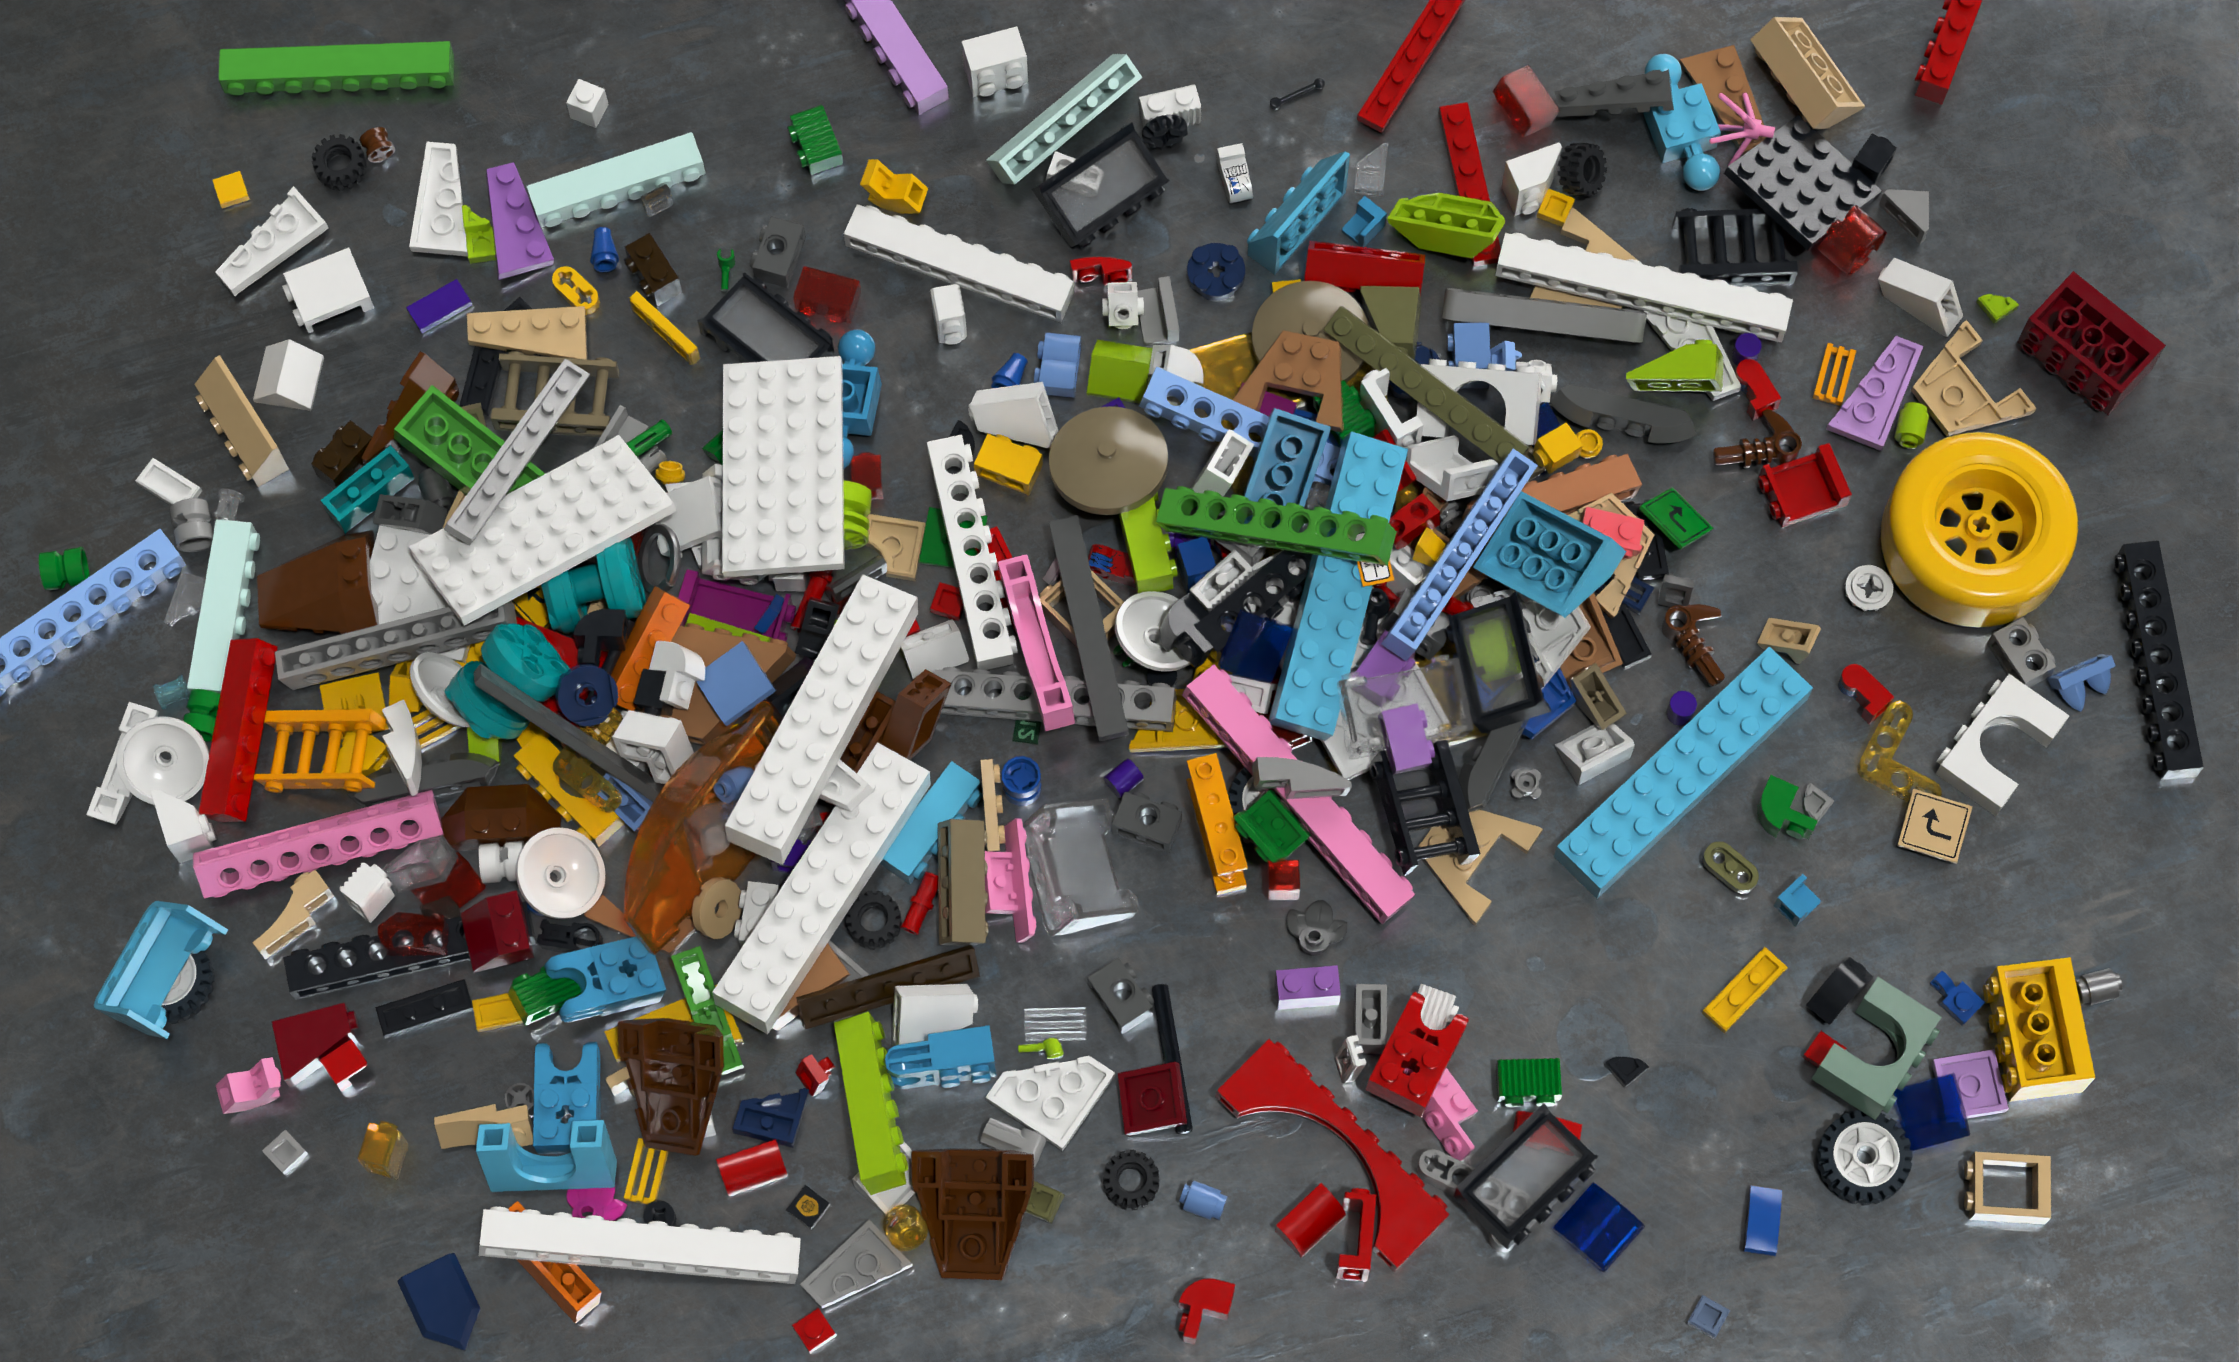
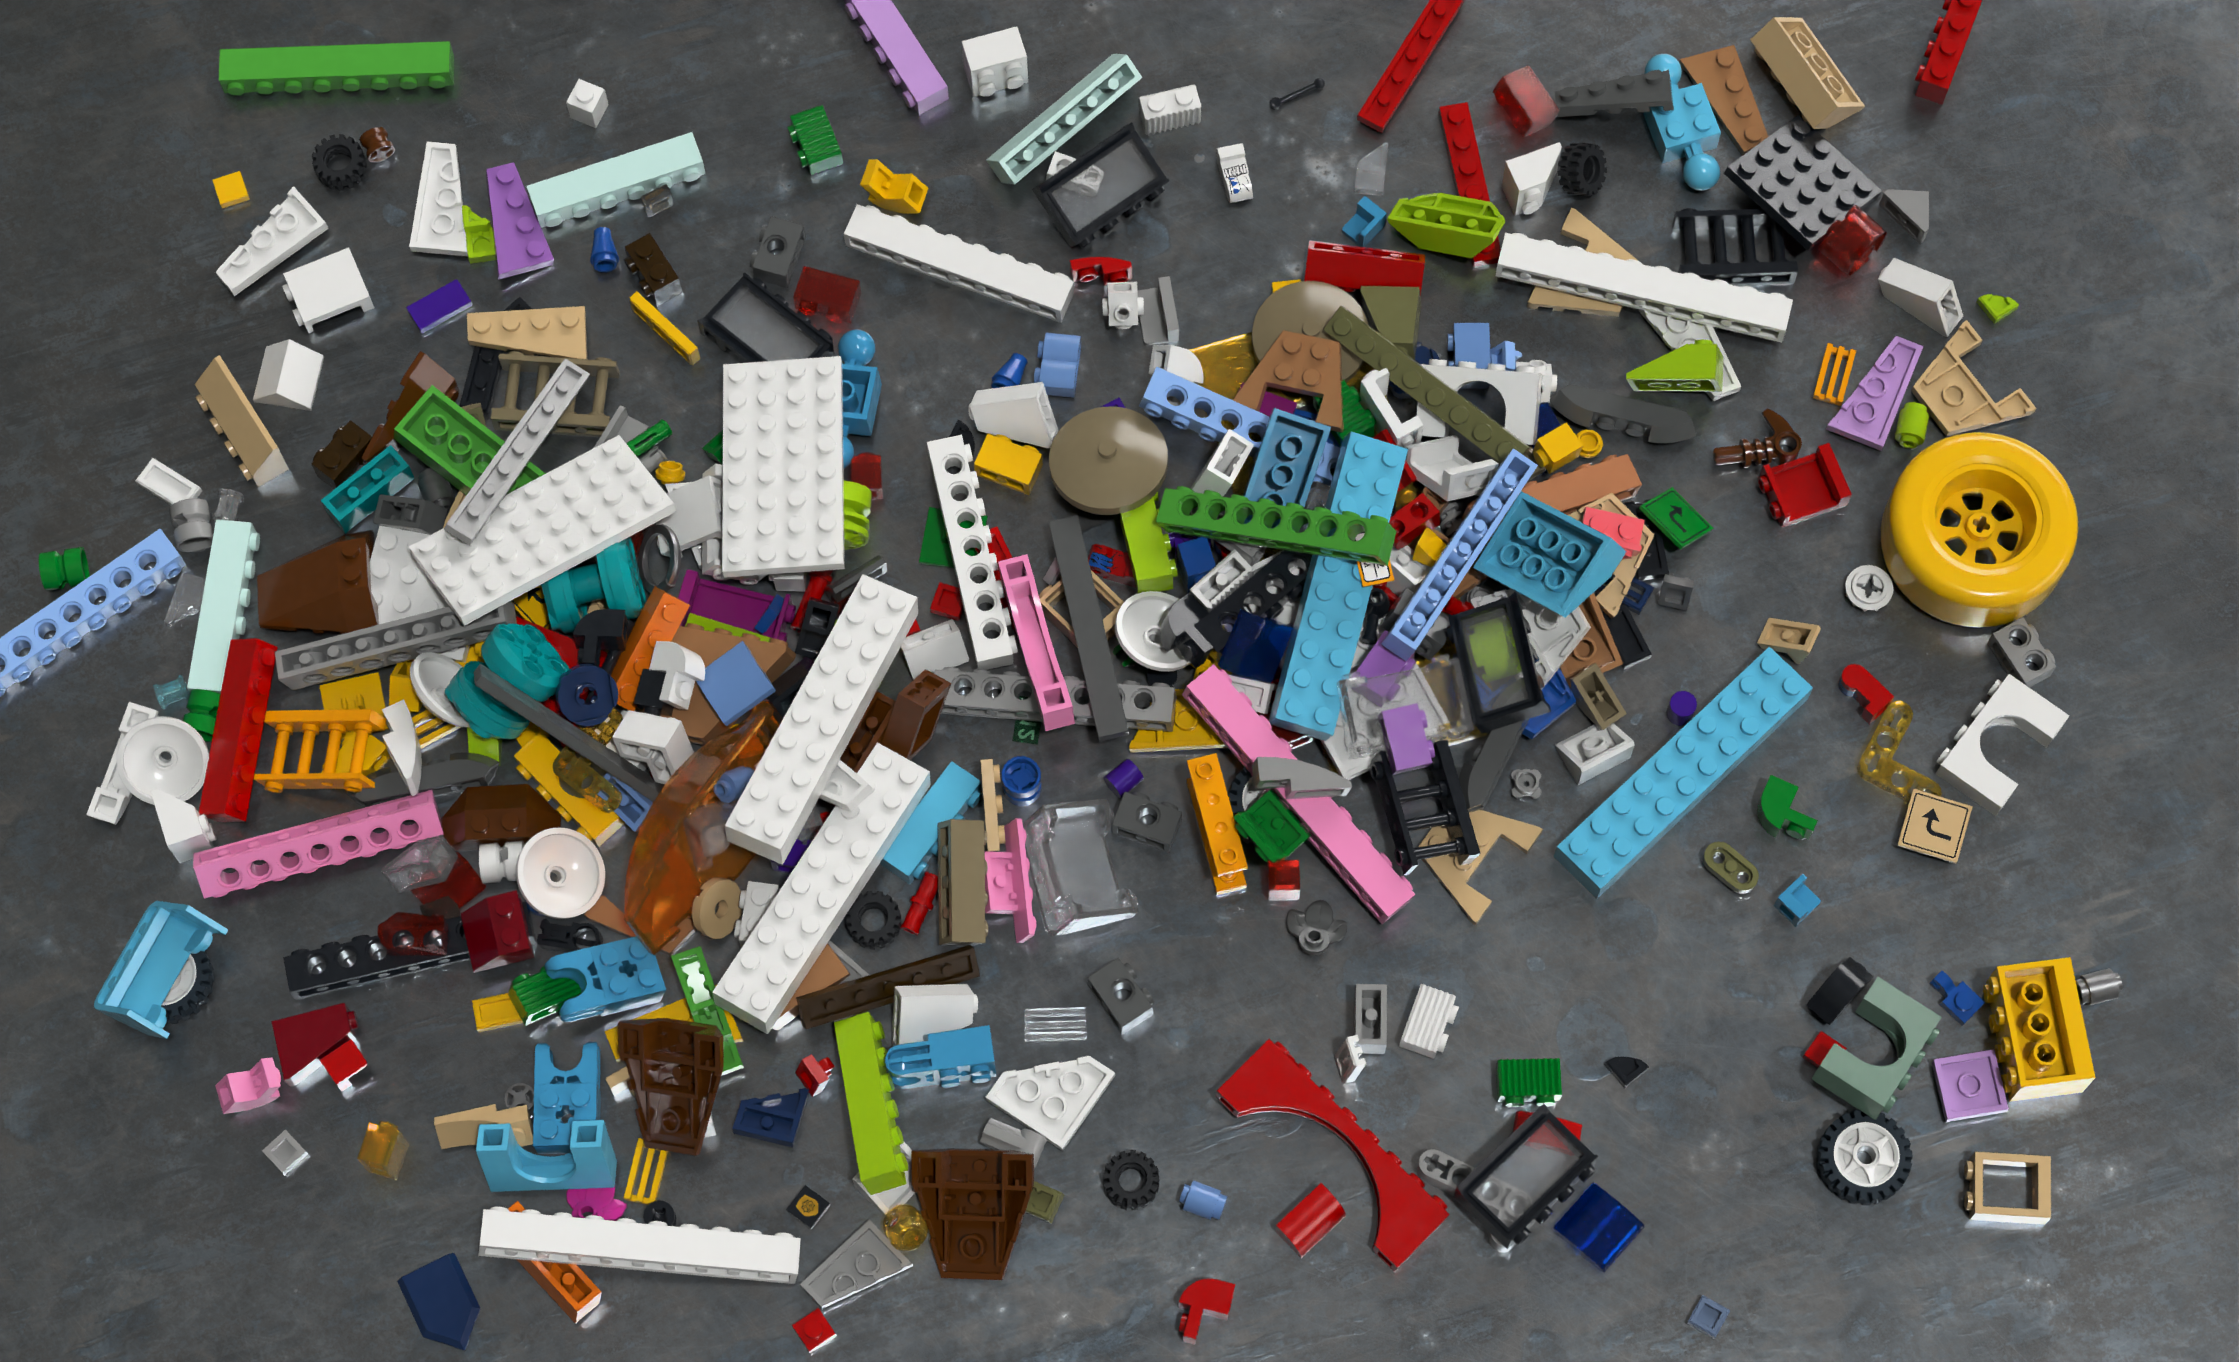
tan slope [253,870,334,960] -> none
white brick [340,863,395,923] -> none
black tile [375,979,473,1038] -> none
yellow beam [552,266,600,315] -> none
red brick [716,1139,788,1196] -> none
green hand [717,249,735,291] -> none
tan tile [865,514,926,581] -> none
white brick [930,284,967,345] -> none
lime hand [1018,1038,1064,1059] -> none
lime slope [1087,339,1153,404] -> none
dark red plate [1118,1062,1187,1136] -> none
black gear [1142,115,1188,150] -> none
black axle [1152,984,1193,1134] -> none
dark blue plate [1187,243,1245,301] -> none
medium azure slope [1247,151,1350,275] -> none
medium lavender brick [1275,965,1341,1010] -> none
red panel [1336,1188,1376,1282] -> none
red brick [1365,992,1469,1118] -> none
bright pink bracket [1404,1068,1478,1161] -> none
light grey beam [1442,288,1647,342] -> none
yellow tile [1537,188,1575,227] -> none
reddish brown piece [1662,604,1725,687] -> none
yellow tile [1702,947,1788,1034] -> none
bright pink plant [1709,93,1775,166] -> none
dark purple piece [1732,333,1762,366] -> none
red leg [1735,359,1781,421] -> none
blue slope [1744,1186,1782,1256] -> none
light grey tile [1803,783,1835,825] -> none
black brick [1852,133,1897,185] -> none
clear blue slope [1894,1072,1970,1151] -> none
dark red brick [2017,271,2166,416] -> none
medium blue tile [2047,654,2116,712] -> none
black brick [2115,540,2204,780] -> none

